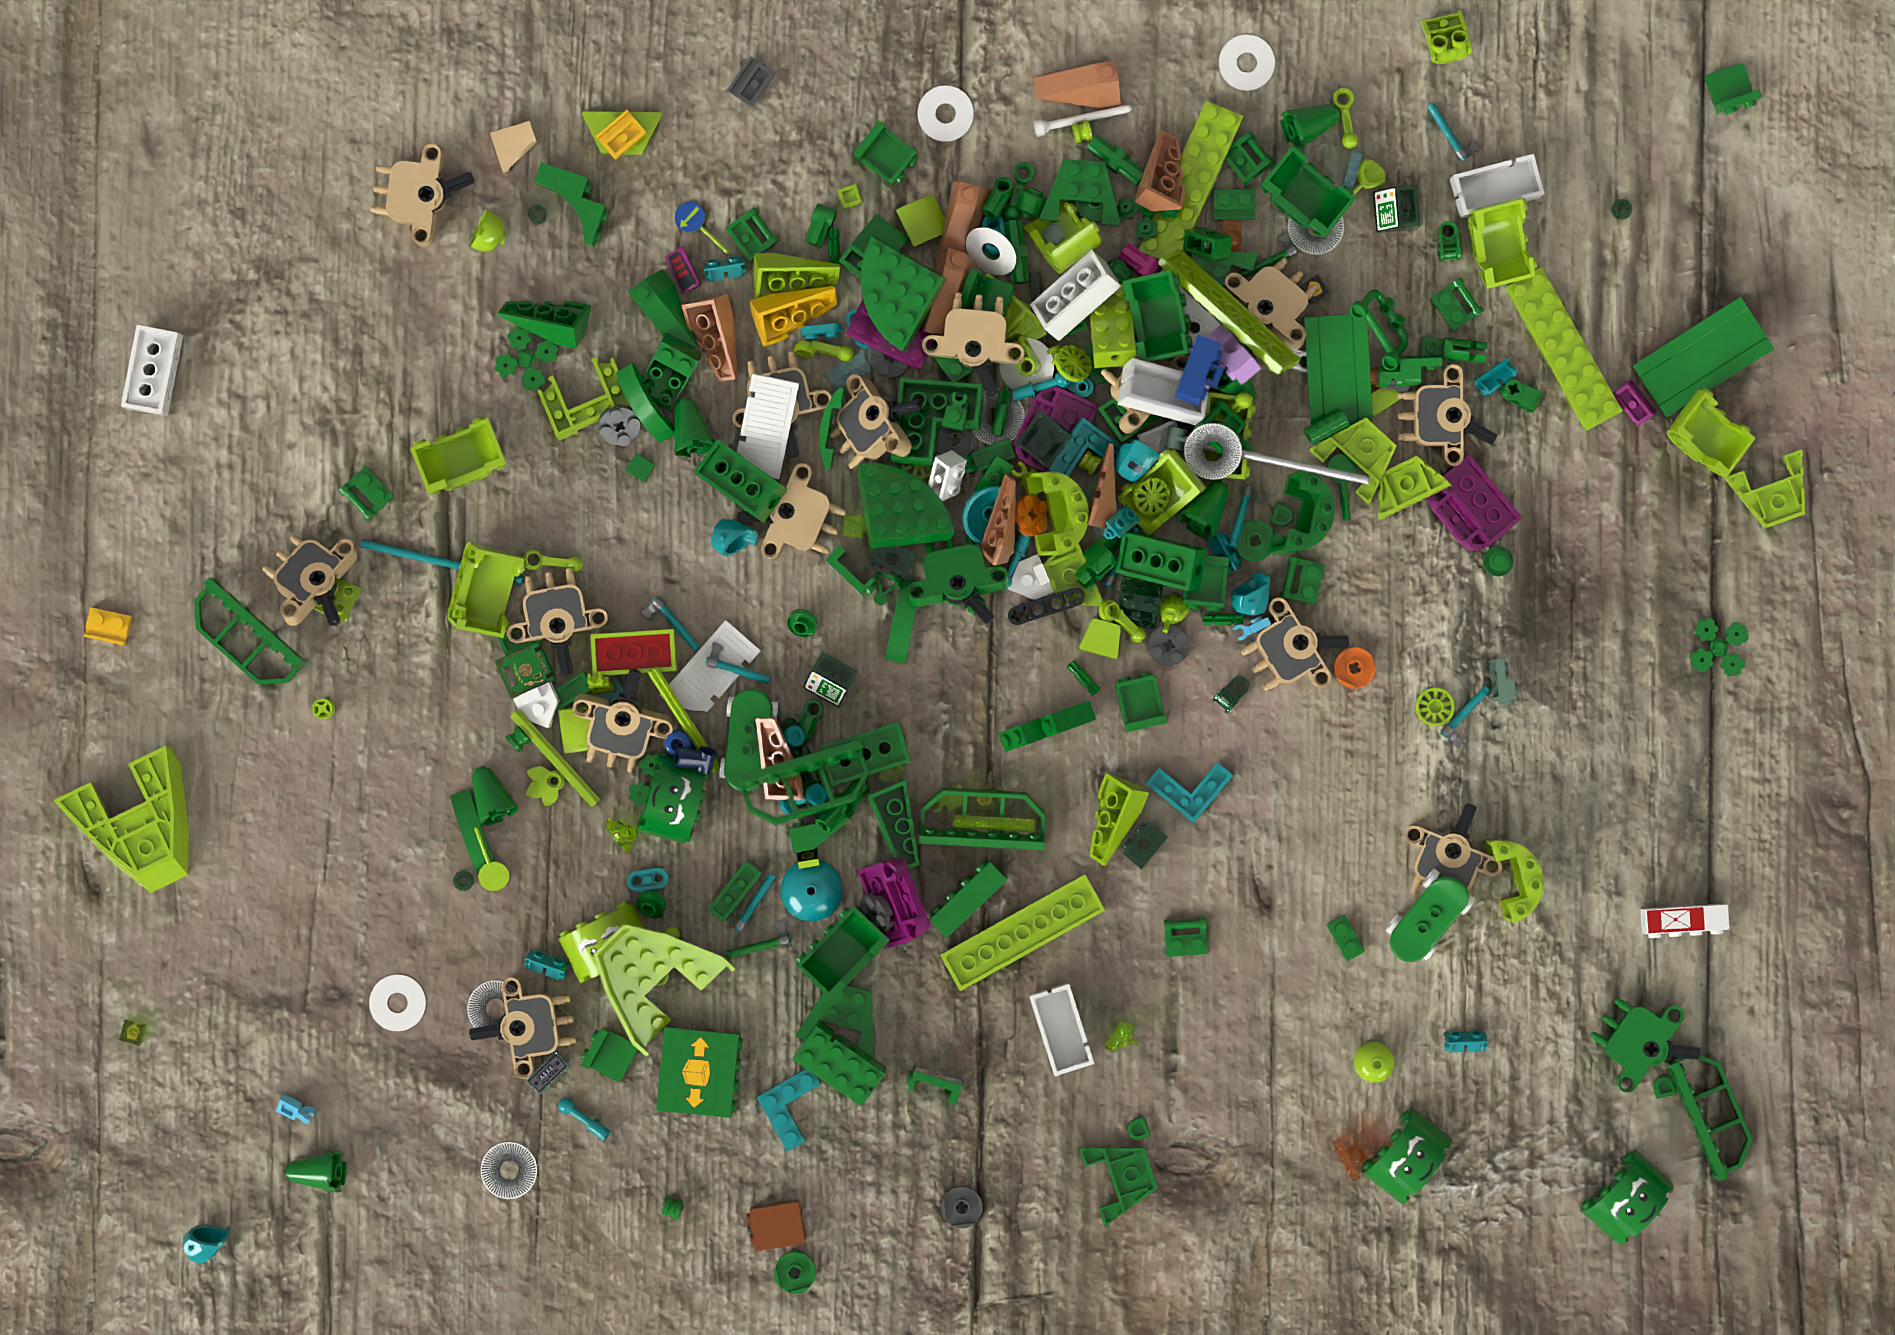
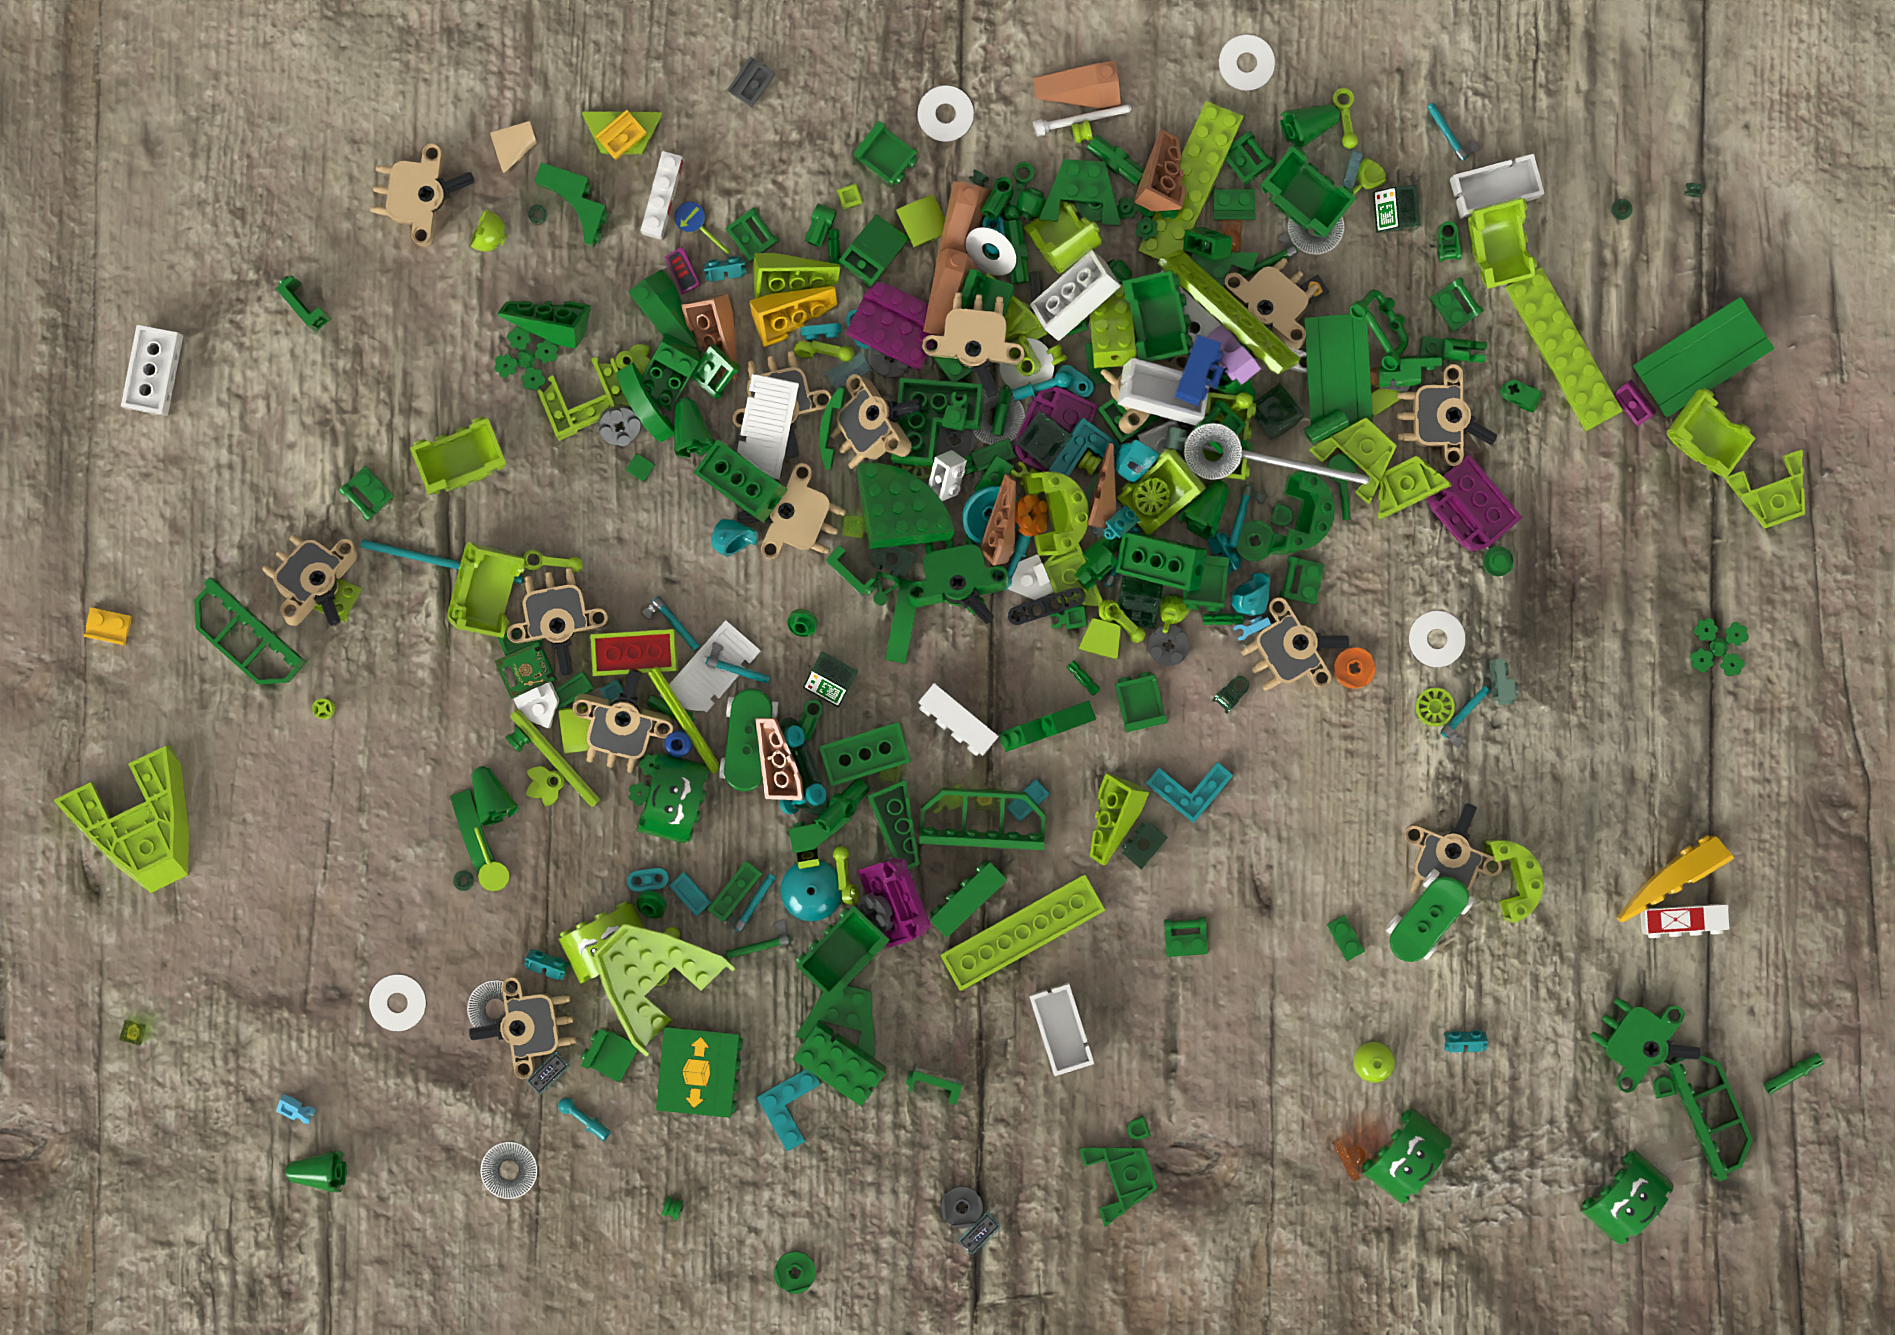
teal helmet [183,1225,230,1264] -> none
lime plate [587,672,615,695] -> none
clear neon green animal [605,818,637,853] -> none
dark blue piece [673,746,717,774] -> none
green plate [740,739,869,825] -> none
dark orange brick [746,1199,806,1251] -> none
green brick [861,237,947,352] -> none
clear neon green axle [953,815,1036,832] -> none
sand green piece [1044,224,1065,245] -> none
lime wheel [1055,345,1092,382] -> none
clear neon green animal [1104,1021,1140,1053] -> none
dark pink piece [1118,243,1161,277] -> none
lime slope [1421,10,1472,64] -> none
teal hinge [1474,357,1518,396] -> none
green bracket [1705,63,1762,115] -> none
none -> green panel [276,275,332,332]
none -> lime plate [615,344,650,375]
none -> white brick [640,151,684,240]
none -> green piece [647,694,696,723]
none -> teal tile [669,872,712,916]
none -> green plate [691,344,741,399]
none -> lime piece [833,846,859,905]
none -> white piece [918,683,999,756]
none -> tile [957,1211,1002,1255]
none -> clear green bush [968,169,989,188]
none -> teal tile [1006,779,1050,822]
none -> green plate [1050,606,1088,629]
none -> clear green slope [1253,382,1304,440]
none -> white sticker [1409,611,1465,667]
none -> yellow wedge [1617,835,1734,922]
none -> clear green bush [1684,183,1704,198]
none -> green pin [1763,1053,1824,1095]

